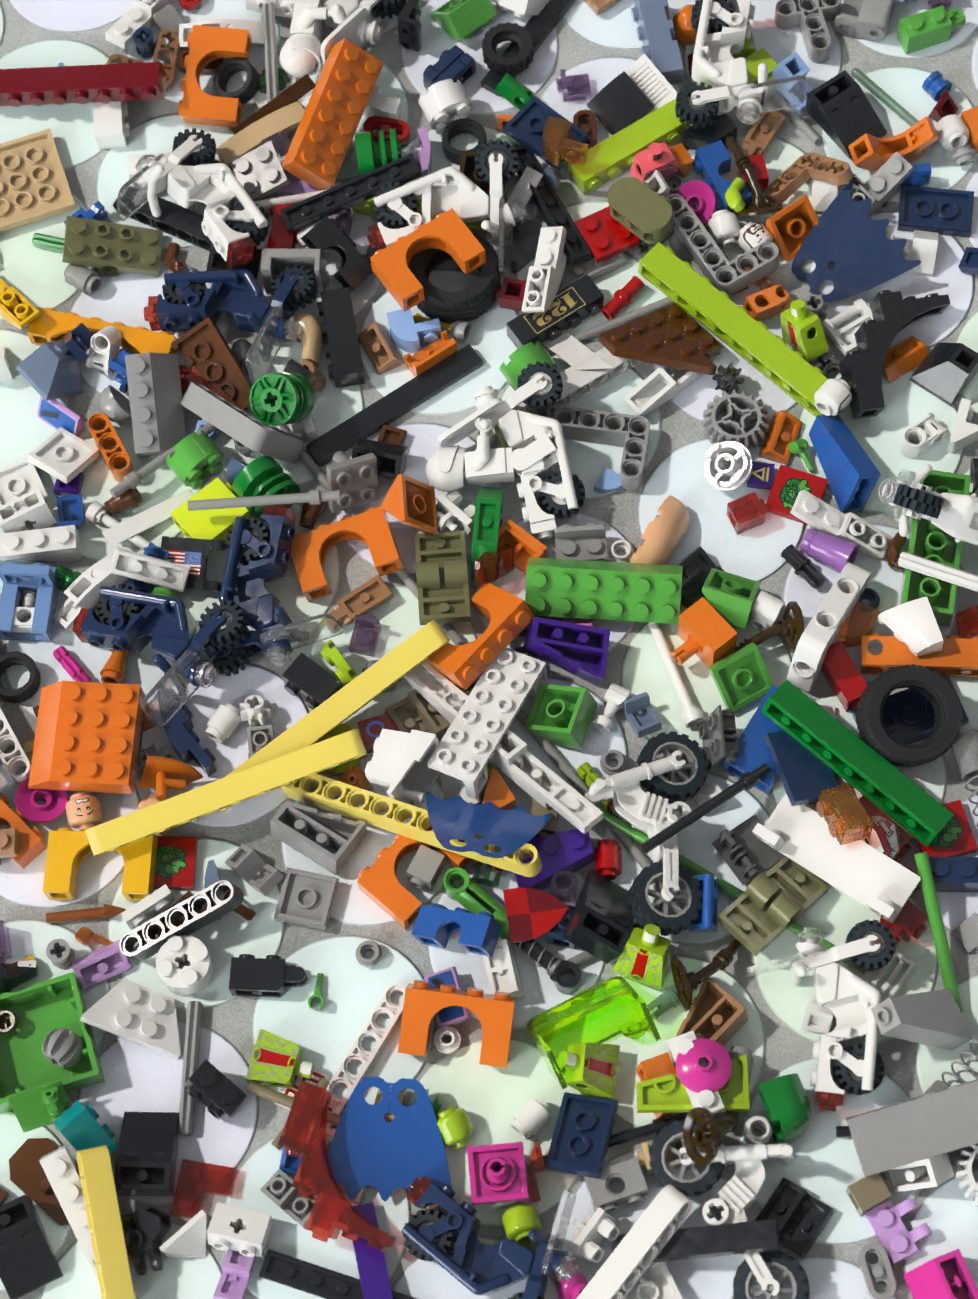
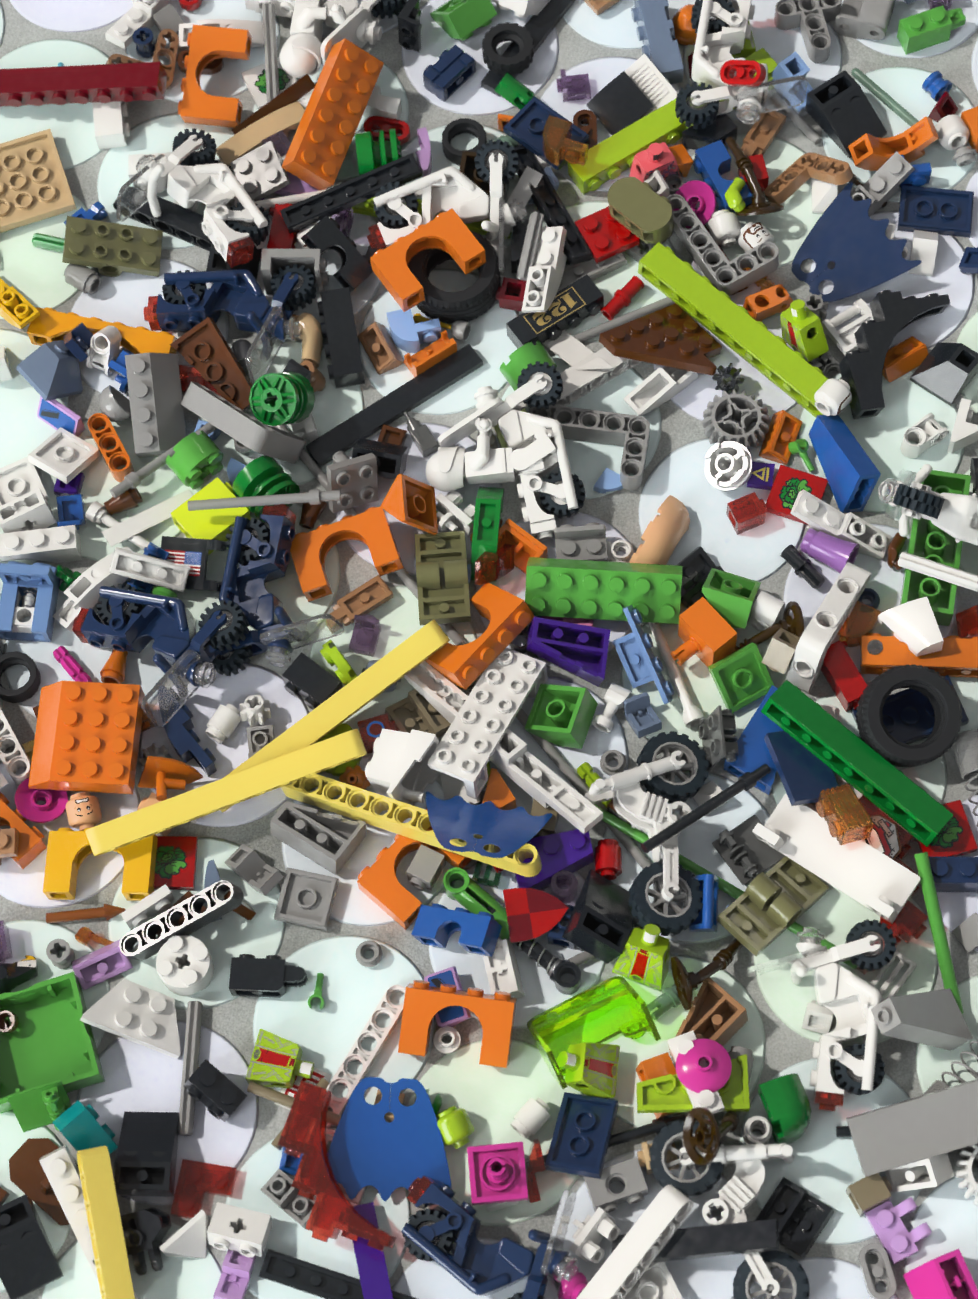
light grey piece [42,1028,83,1068] -> none
reddish brown arm [164,243,187,273] -> none
black tyre [213,57,260,104] -> none
white brick [418,79,473,134] -> none
lime head [502,1201,542,1246] -> none
orange slope [766,194,819,262] -> none
none -> dark grey piece [404,411,455,458]
none -> light grey axle [516,212,544,281]
none -> medium blue bracket [612,605,674,704]
none -> red plate [720,60,766,87]
none -> brick [761,628,800,675]

